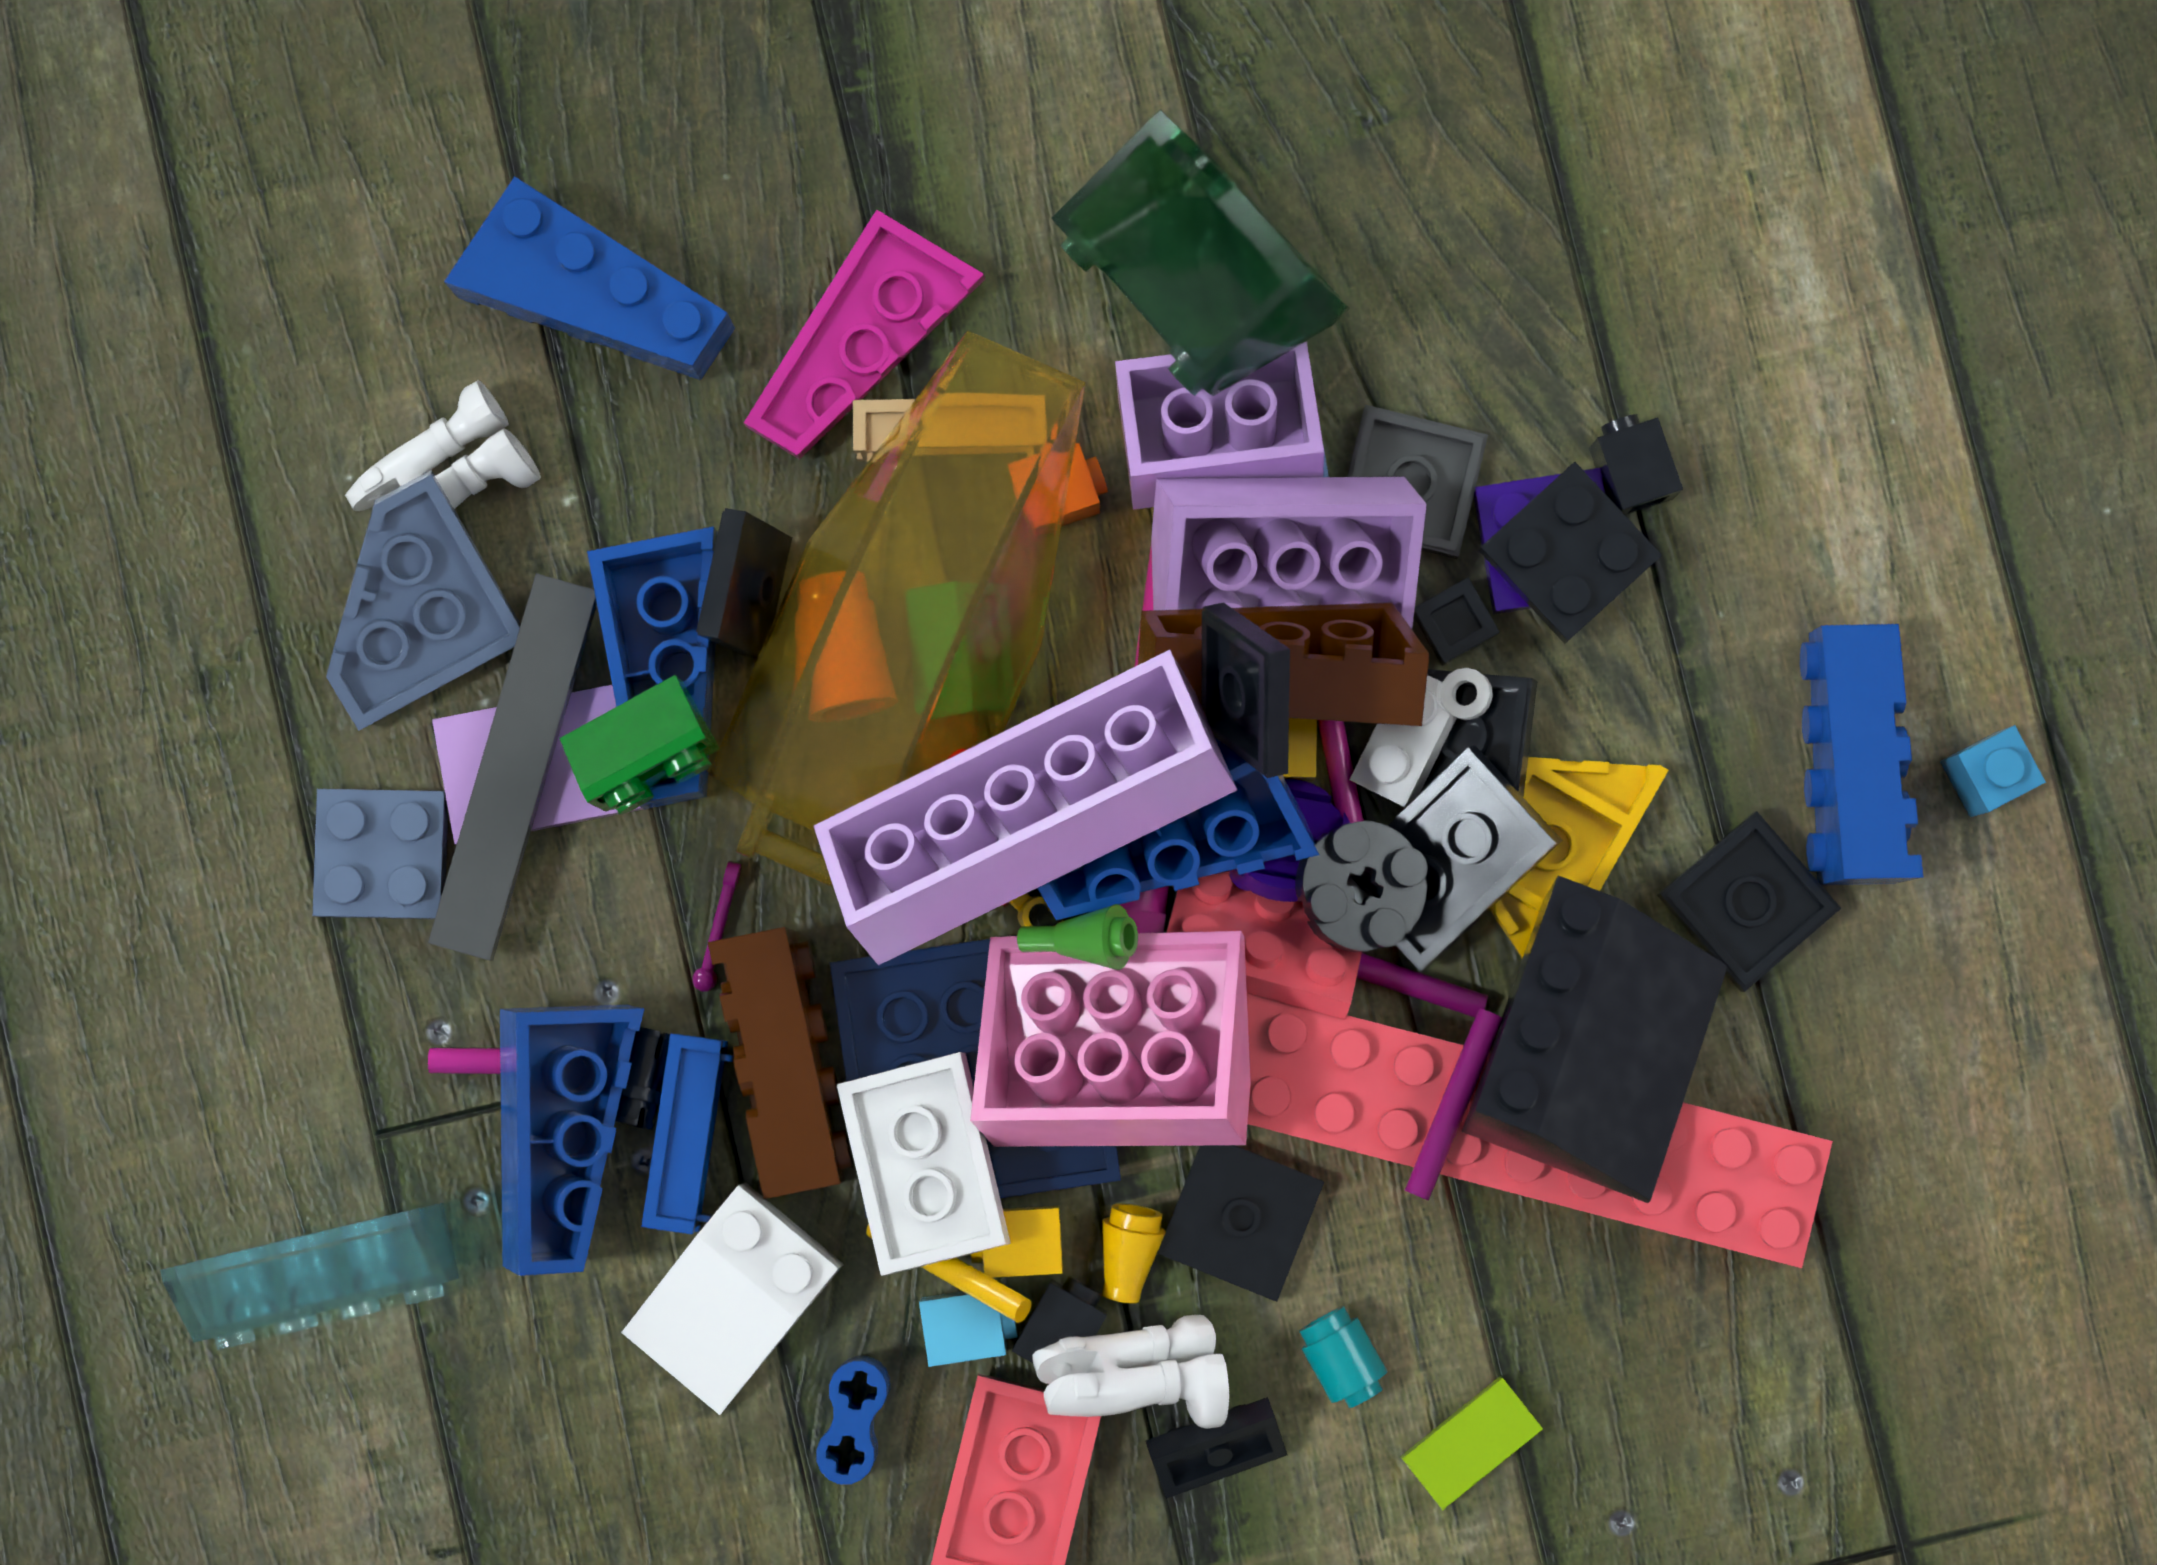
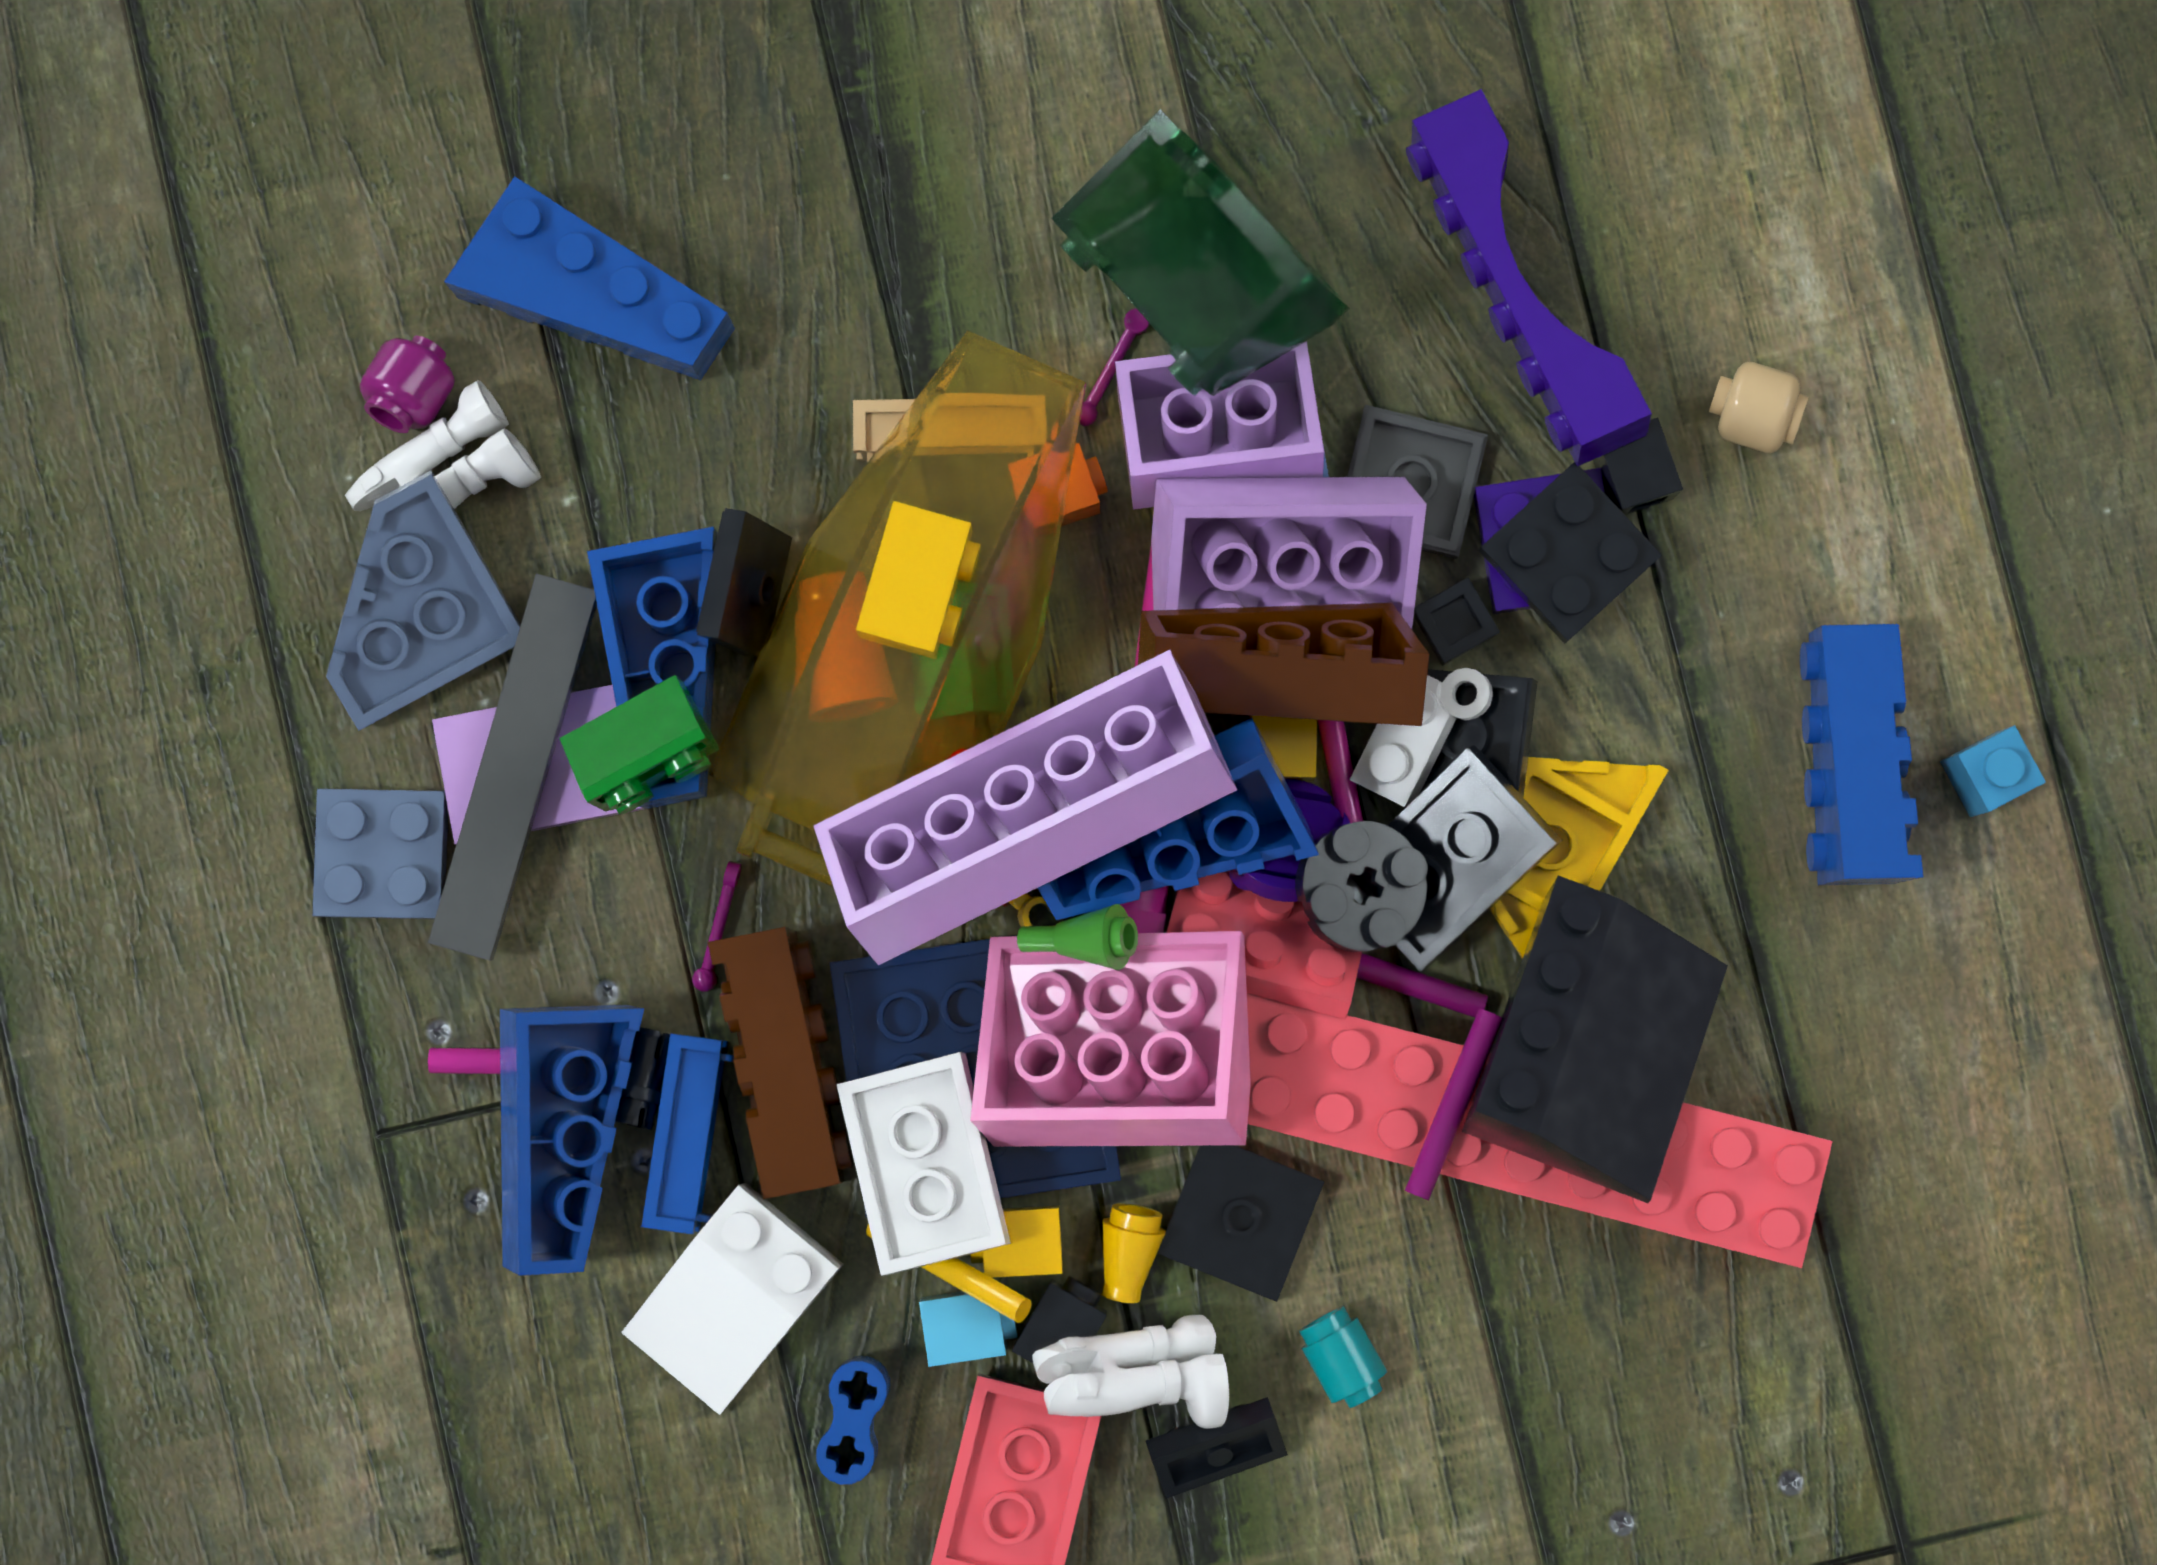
clear light blue slope [160,1203,460,1350] -> none
dark pink wing [744,210,985,460] -> none
black tile [1201,602,1290,778] -> none
lime tile [1400,1376,1543,1510] -> none
black plate [1657,811,1841,992] -> none
none -> magenta head [359,336,455,433]
none -> yellow brick [856,501,981,659]
none -> magenta hinge [1073,308,1149,426]
none -> dark purple arch [1406,89,1652,467]
none -> tan head [1709,362,1809,454]

